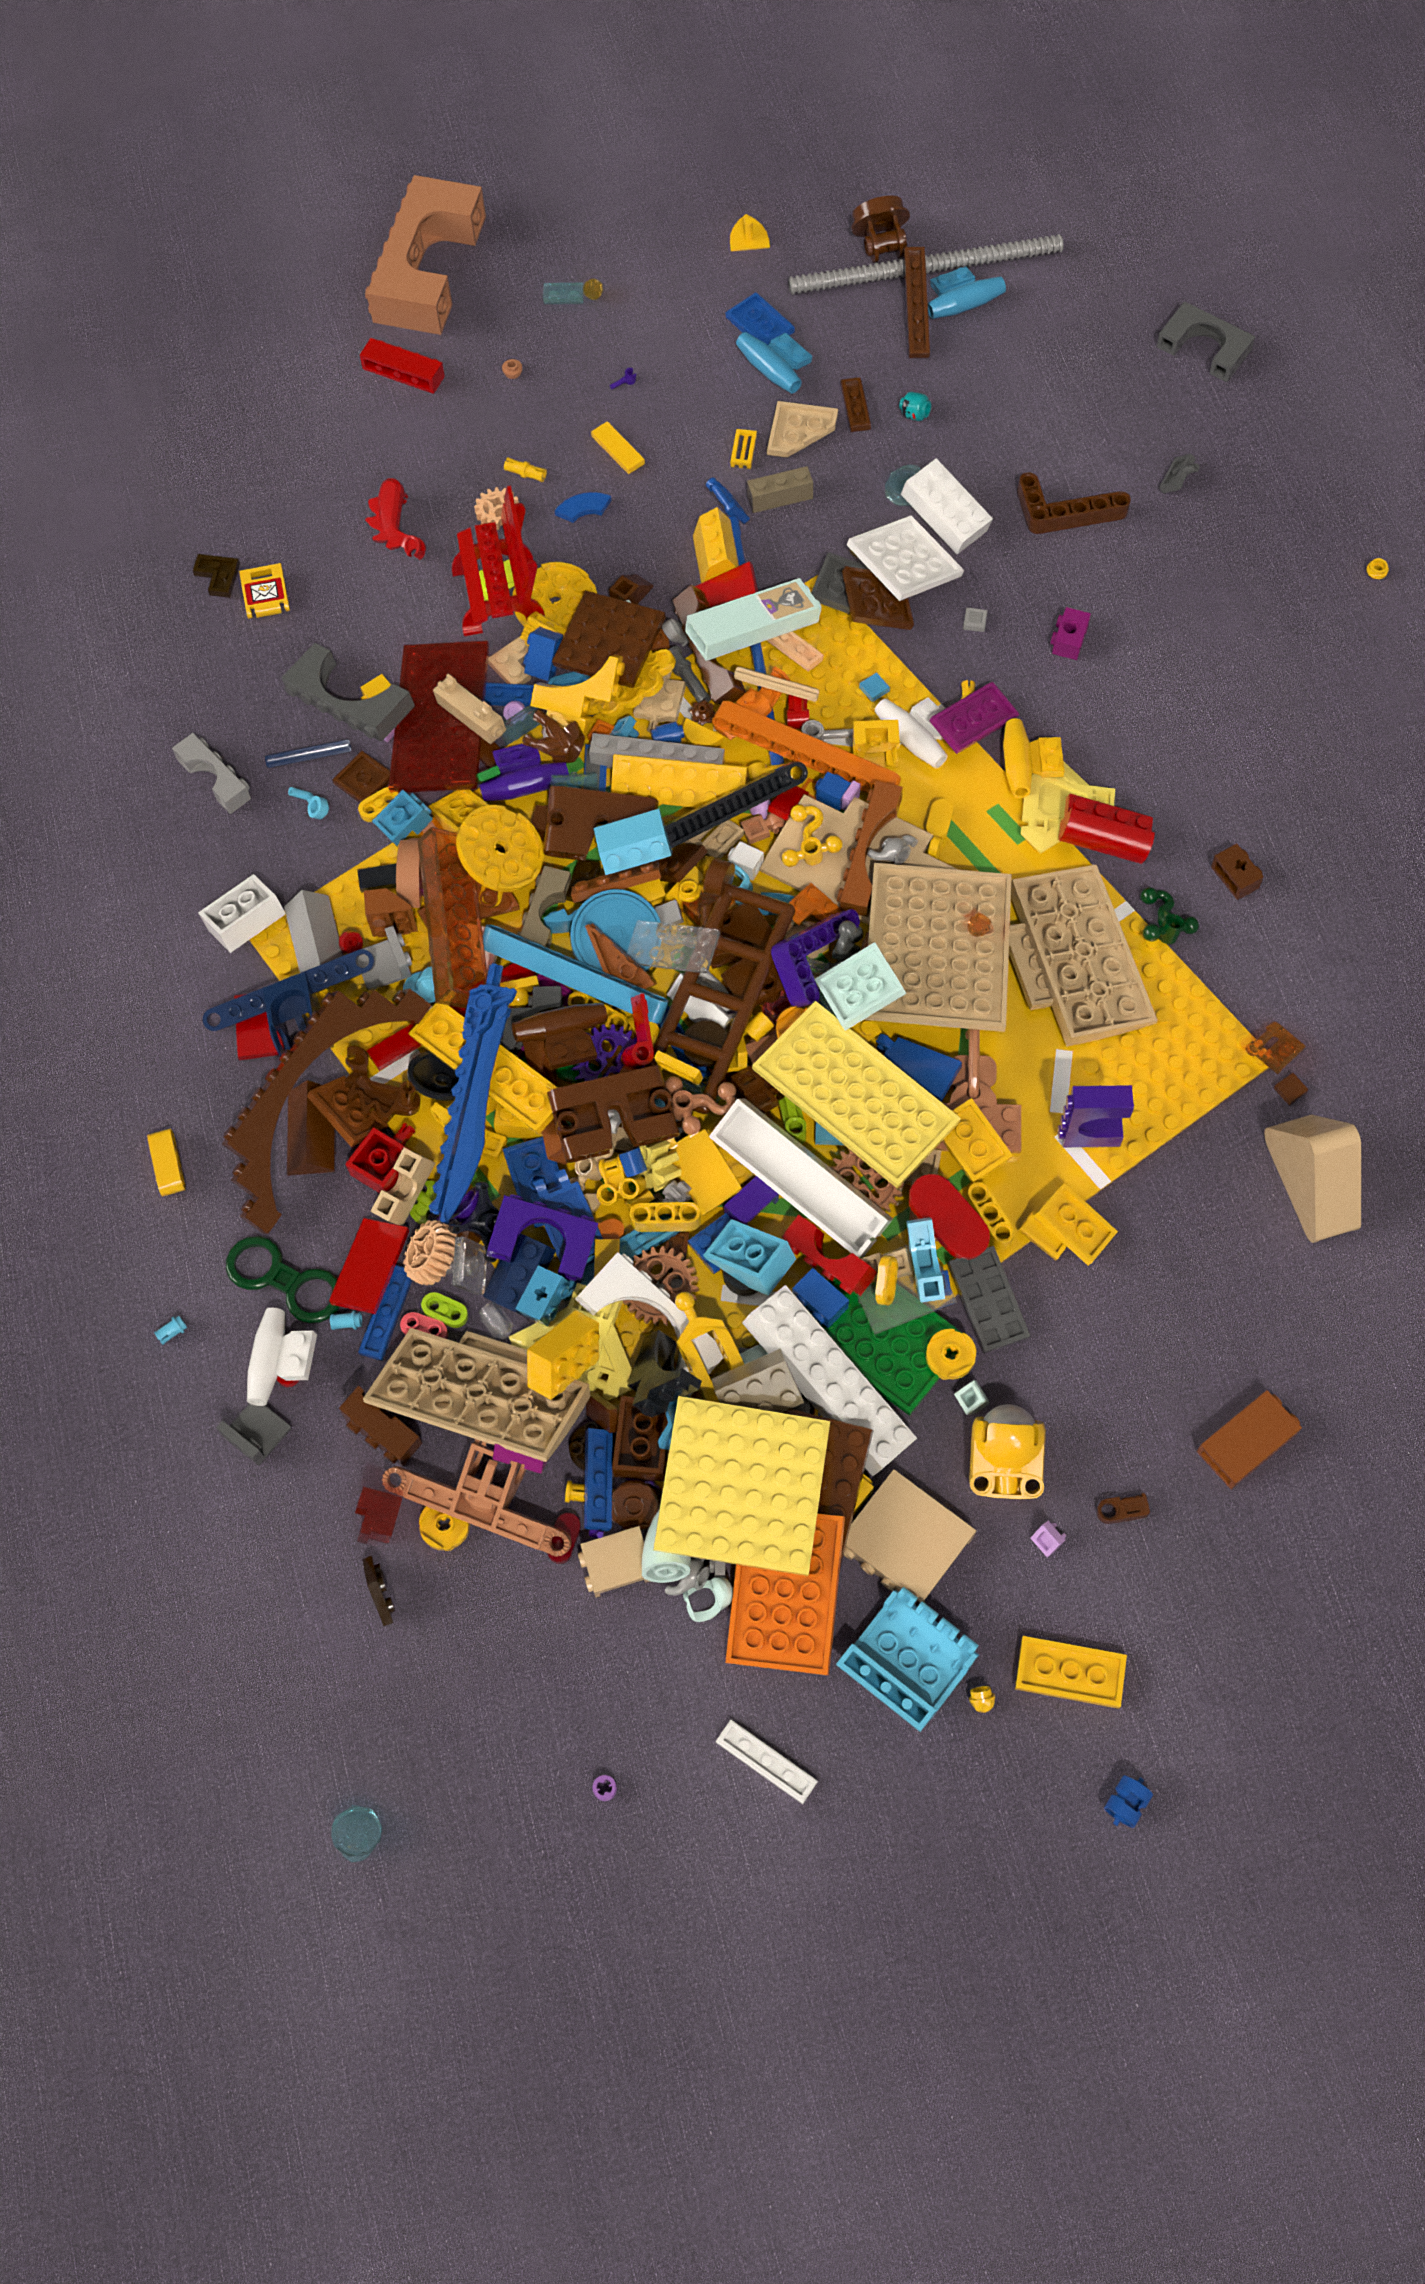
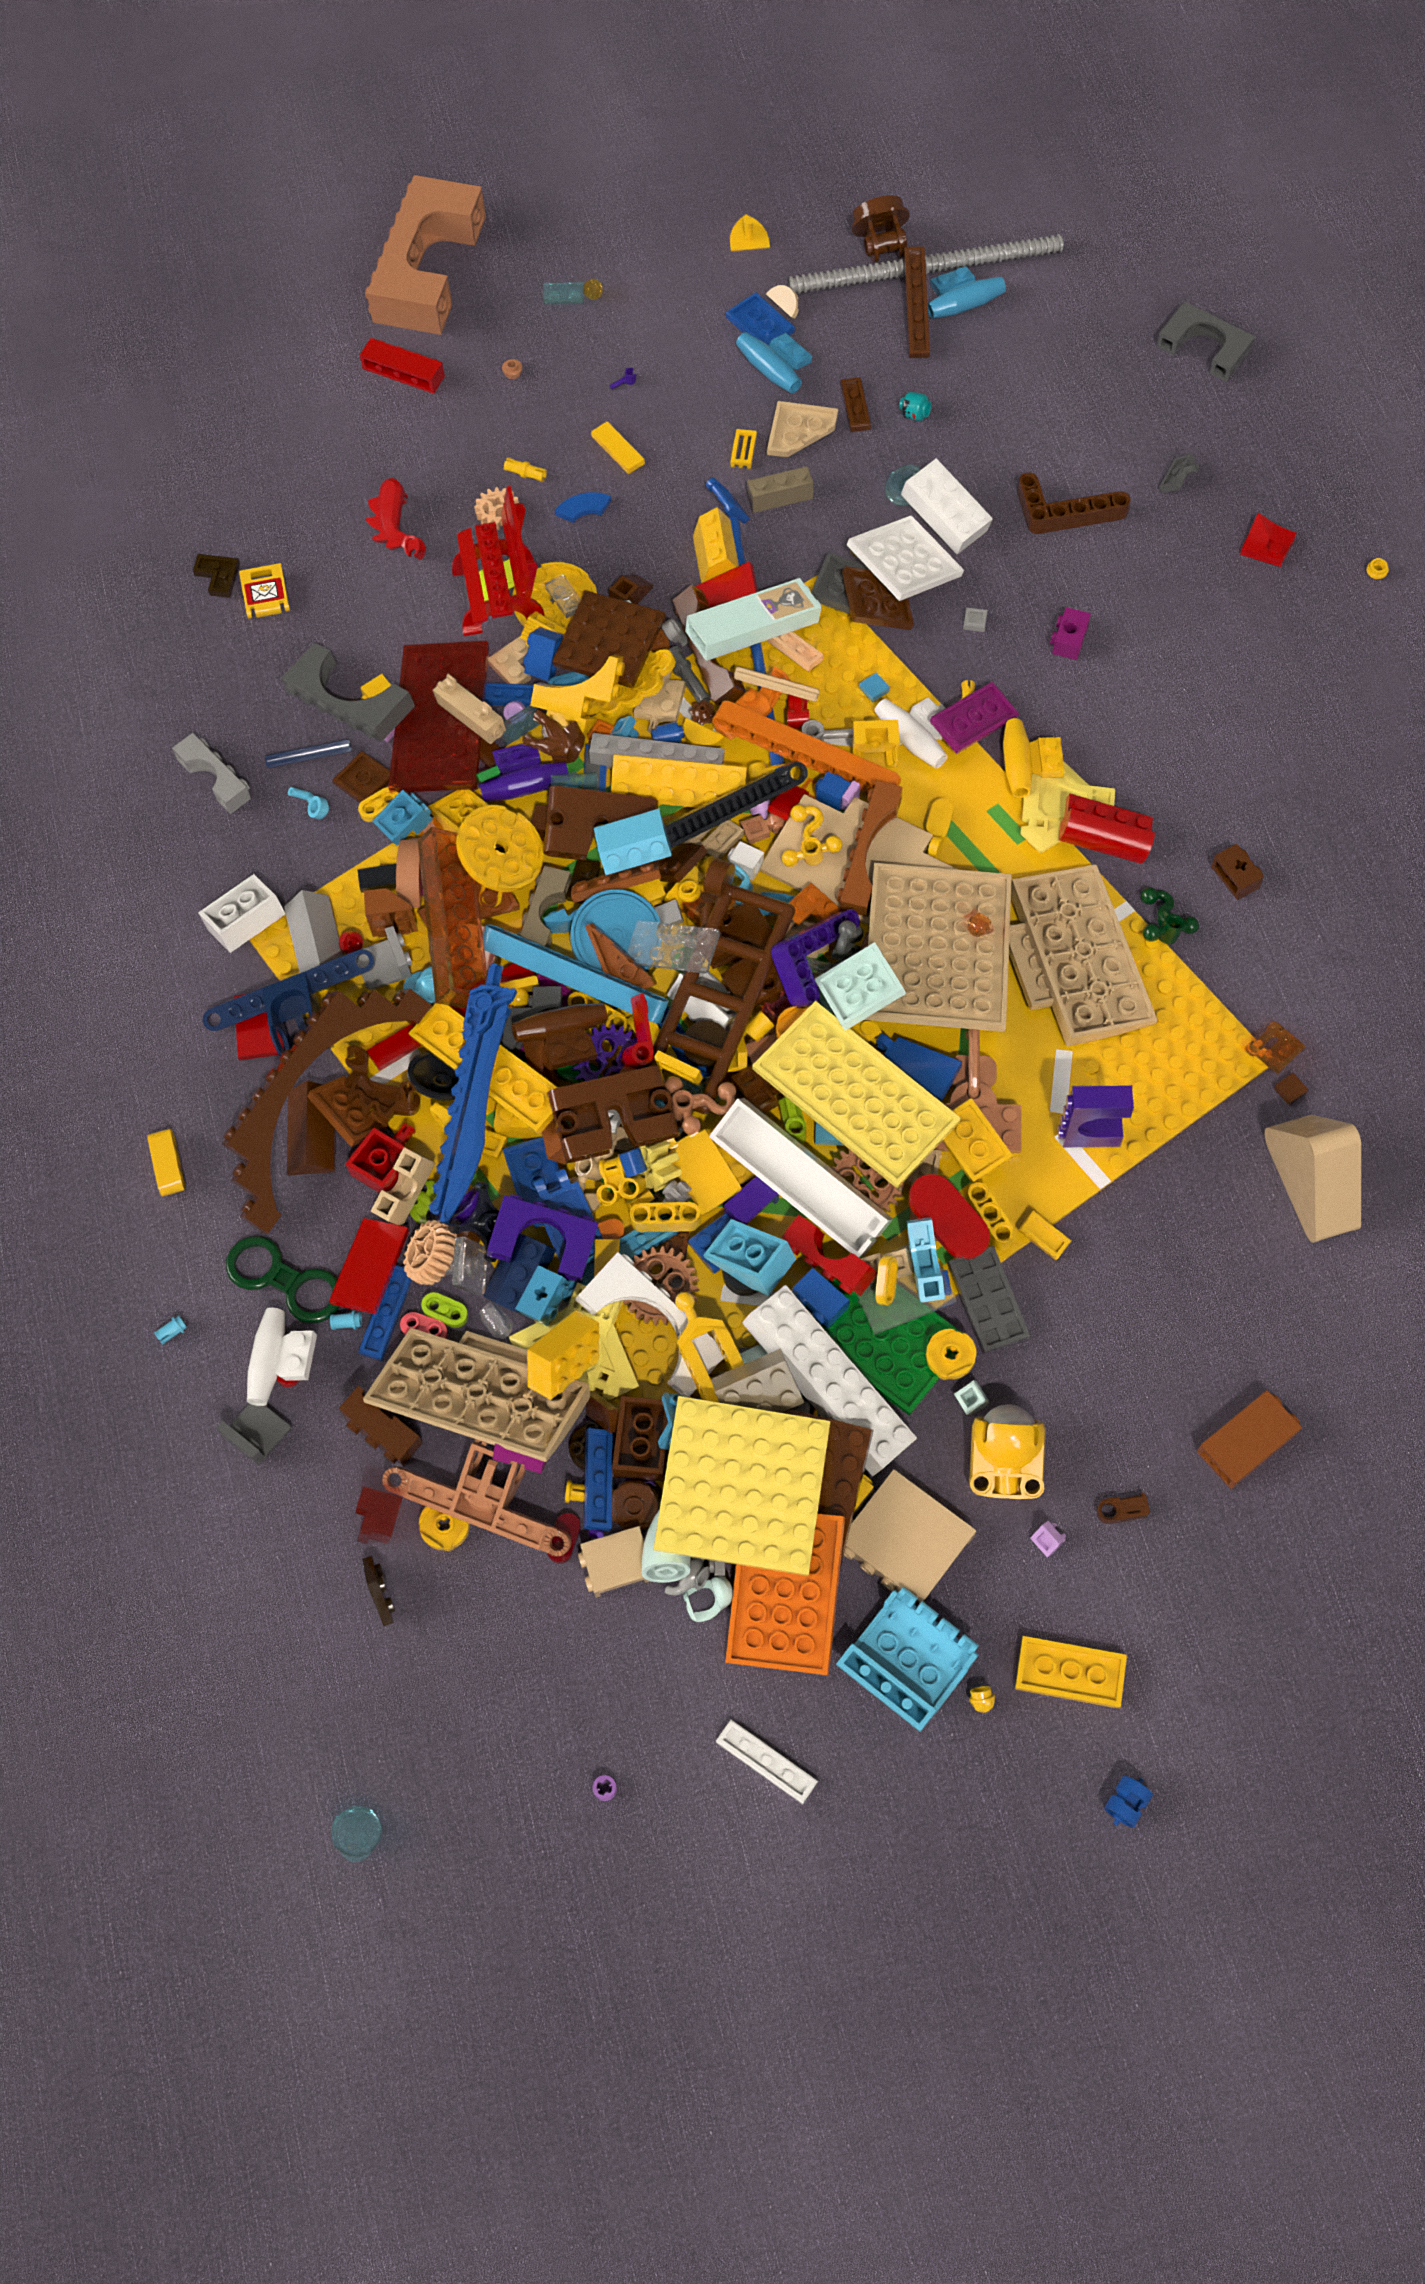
black arch [627,1330,702,1417] -> none
light grey piece [867,835,918,865] -> none
yellow plate [1034,1182,1118,1266] -> none
none -> clear plate [545,574,581,618]
none -> tile [766,285,799,319]
none -> red plate [1240,513,1297,567]

